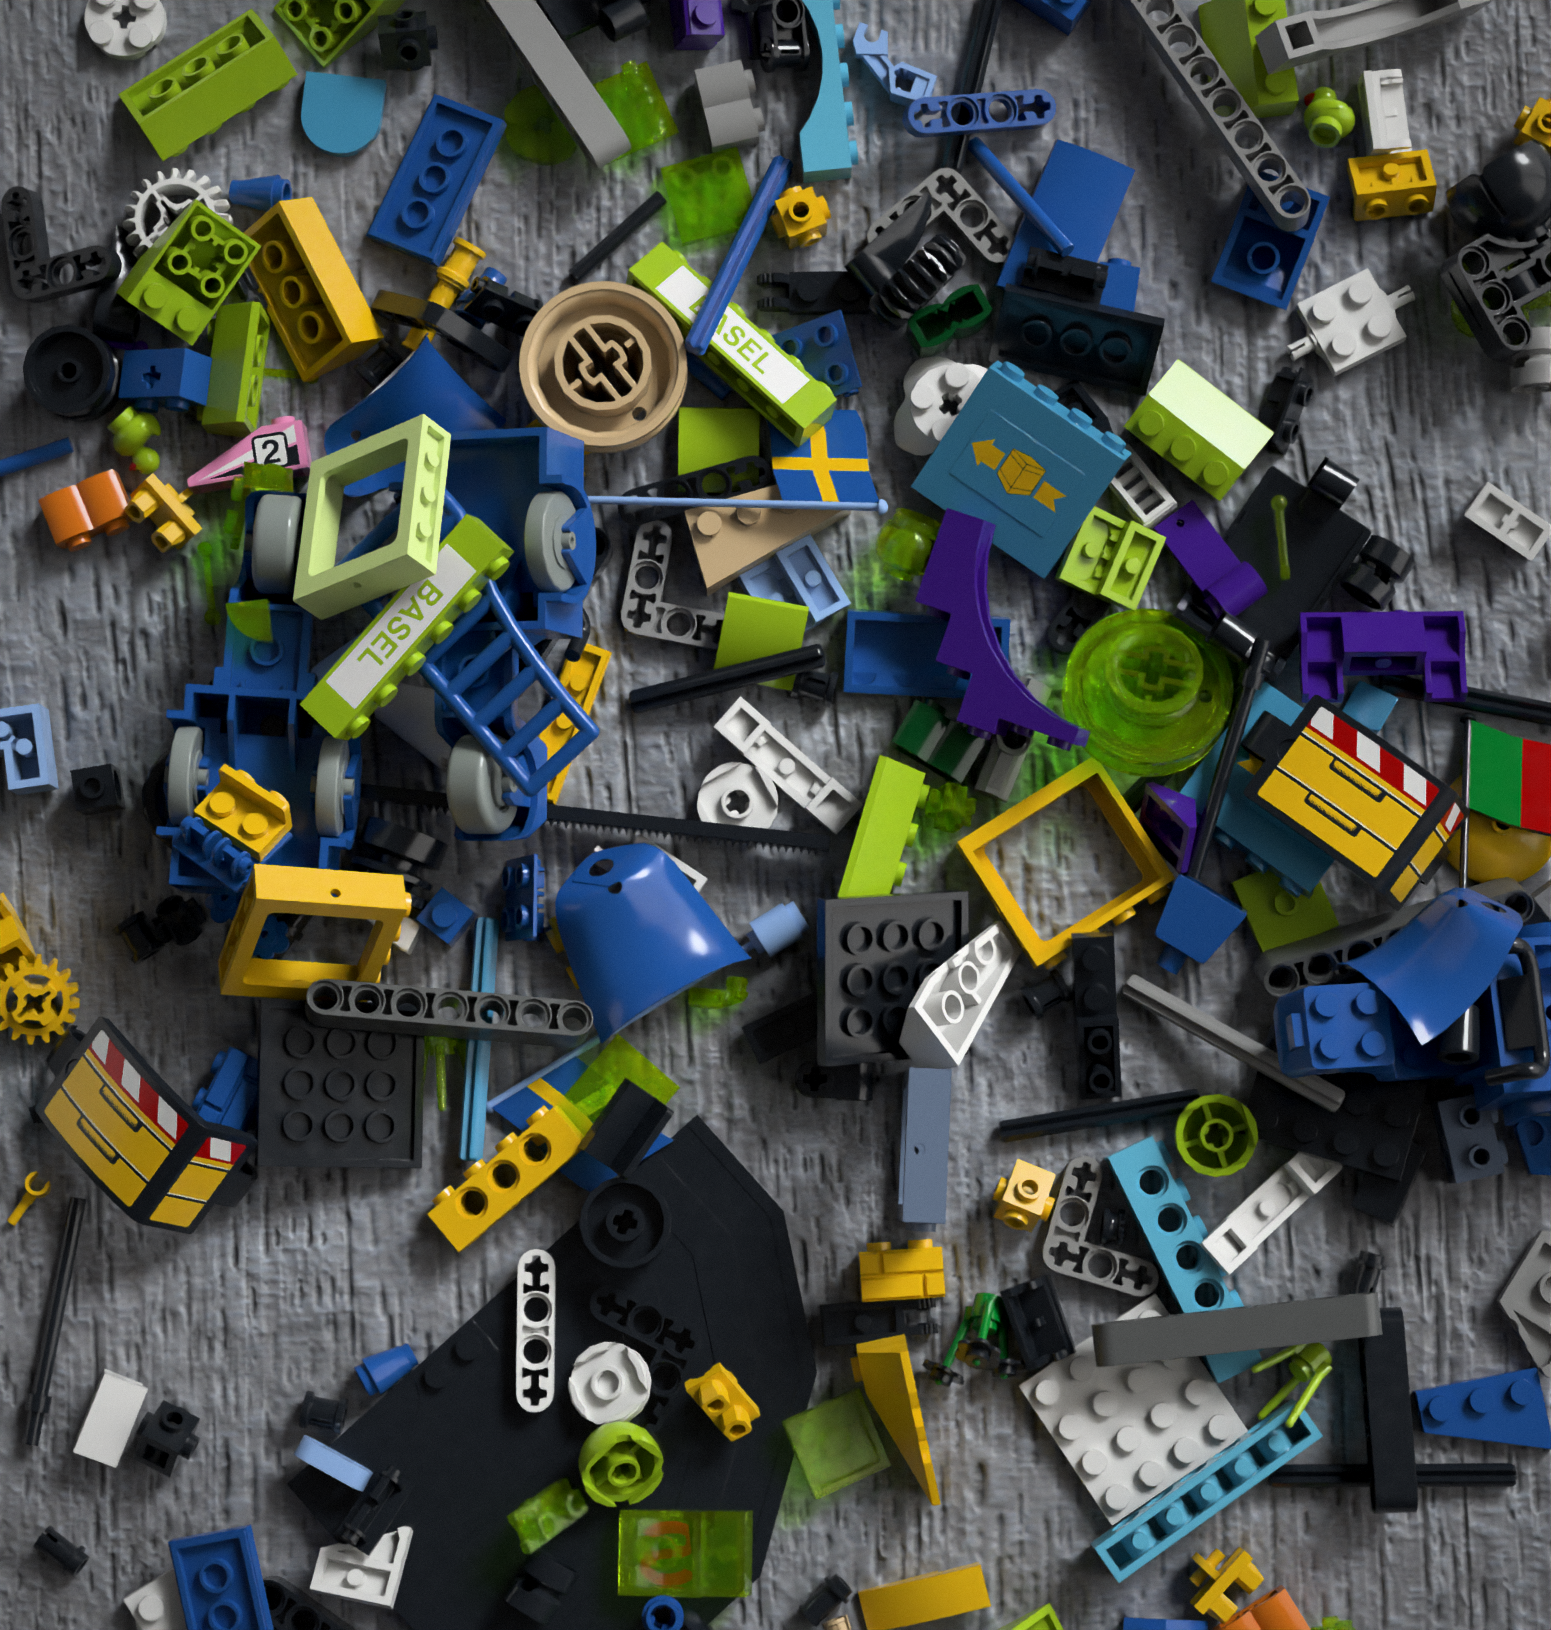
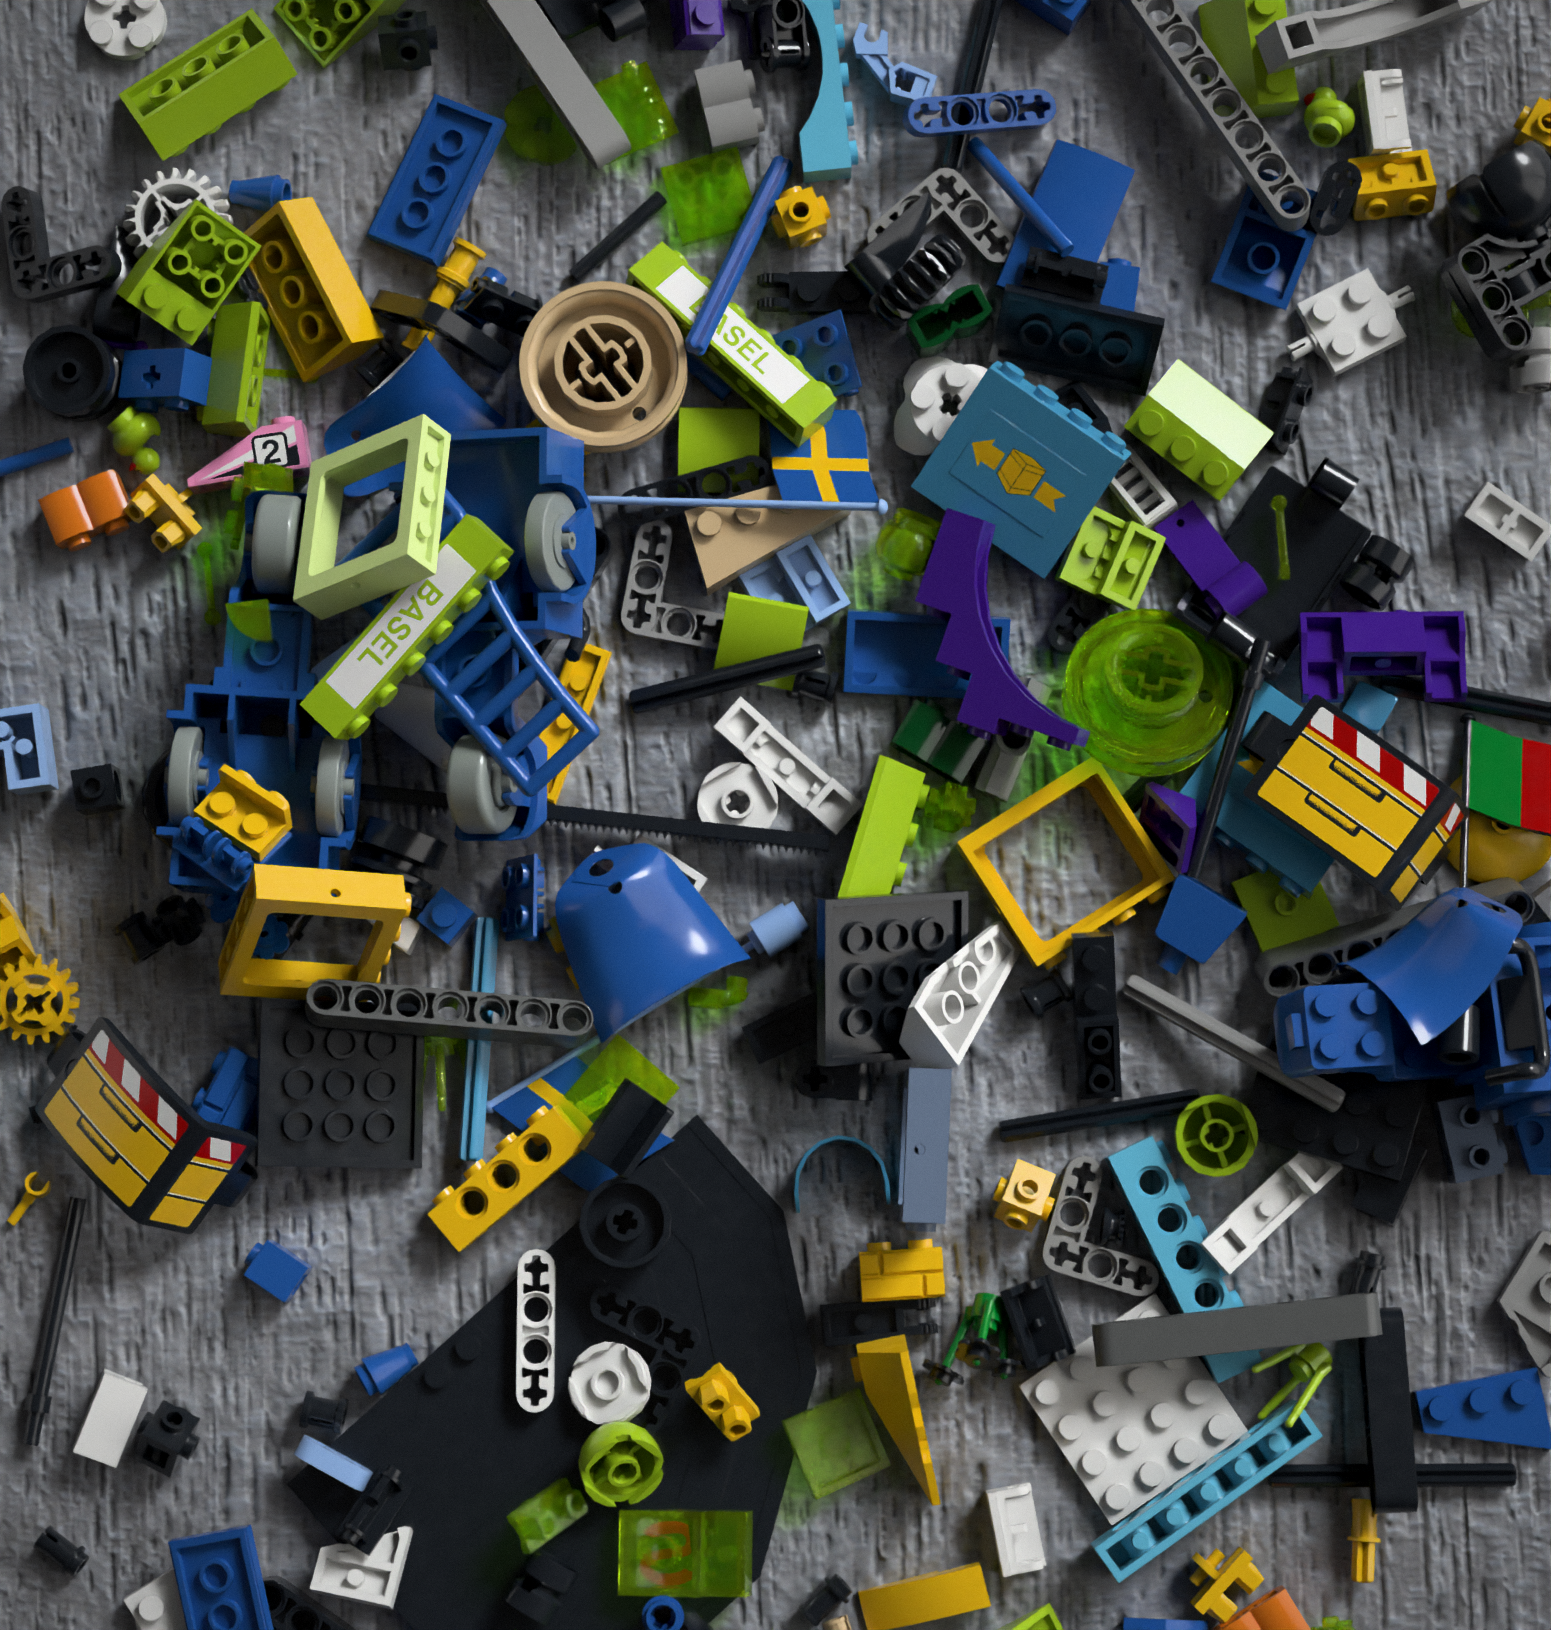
dark azure tile [301,71,387,157] -> none
none -> blue brick [244,1239,313,1303]
none -> dark azure piece [794,1135,891,1213]
none -> white hinge [985,1482,1046,1577]
none -> black beam [1307,161,1362,236]
none -> yellow axle [1347,1498,1381,1583]

